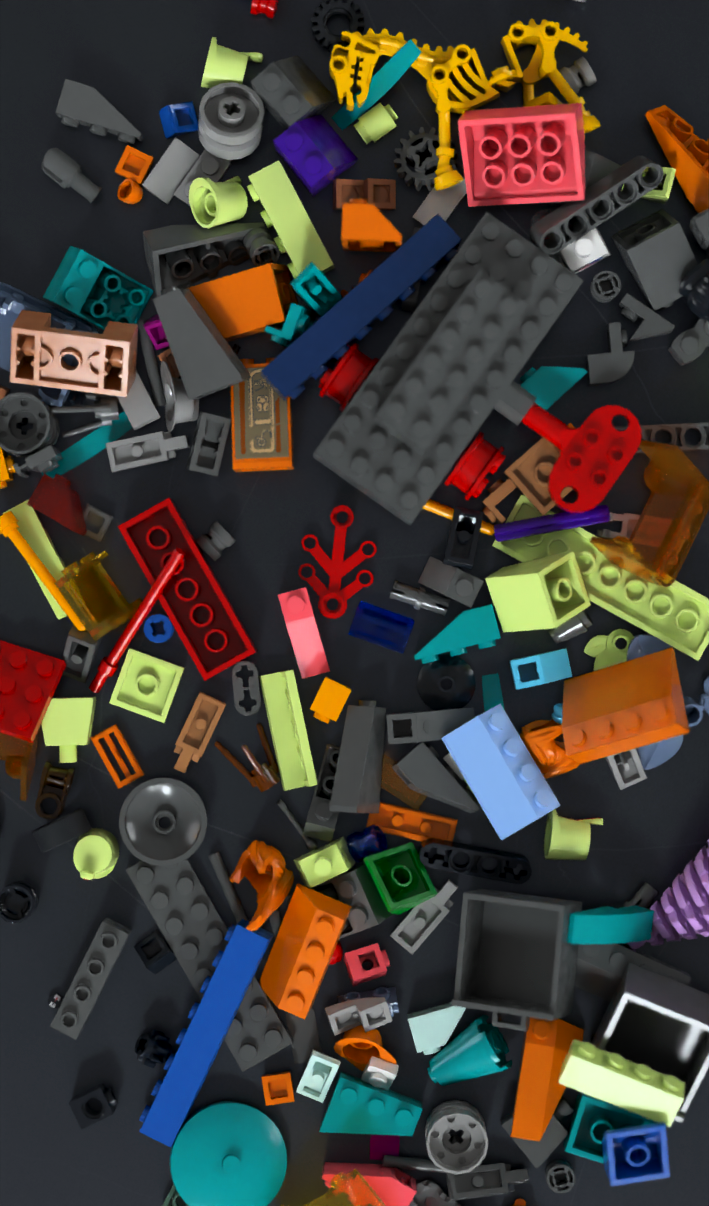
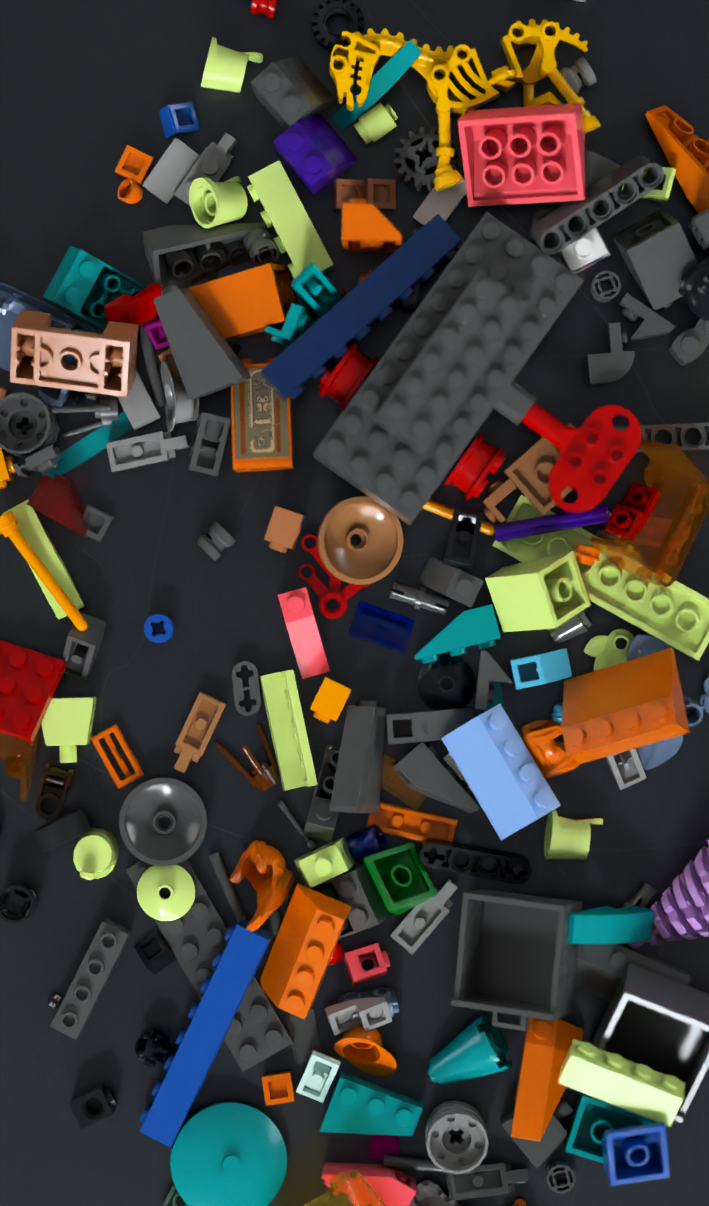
dark grey arm [41,148,102,203] -> none
dark grey slope [55,79,144,144] -> none
clear yellow panel [55,550,142,641] -> none
red bar [89,548,186,693] -> none
yellowish green plate [109,648,185,723] -> none
red brick [118,498,257,681] -> none
light grey wheel [198,82,264,160] -> none
white plate [361,1056,399,1090] -> none
light aqua slope [407,1002,466,1055] -> none
teal slope [520,366,587,410] -> none
none -> red slope [104,283,163,326]
none -> yellowish green dish [137,864,195,921]
none -> nougat brick [264,506,305,553]
none -> medium nougat dish [317,496,404,585]
none -> dark grey slope [474,650,513,710]
none -> orange plate [573,544,601,566]
none -> red slope [605,482,661,540]

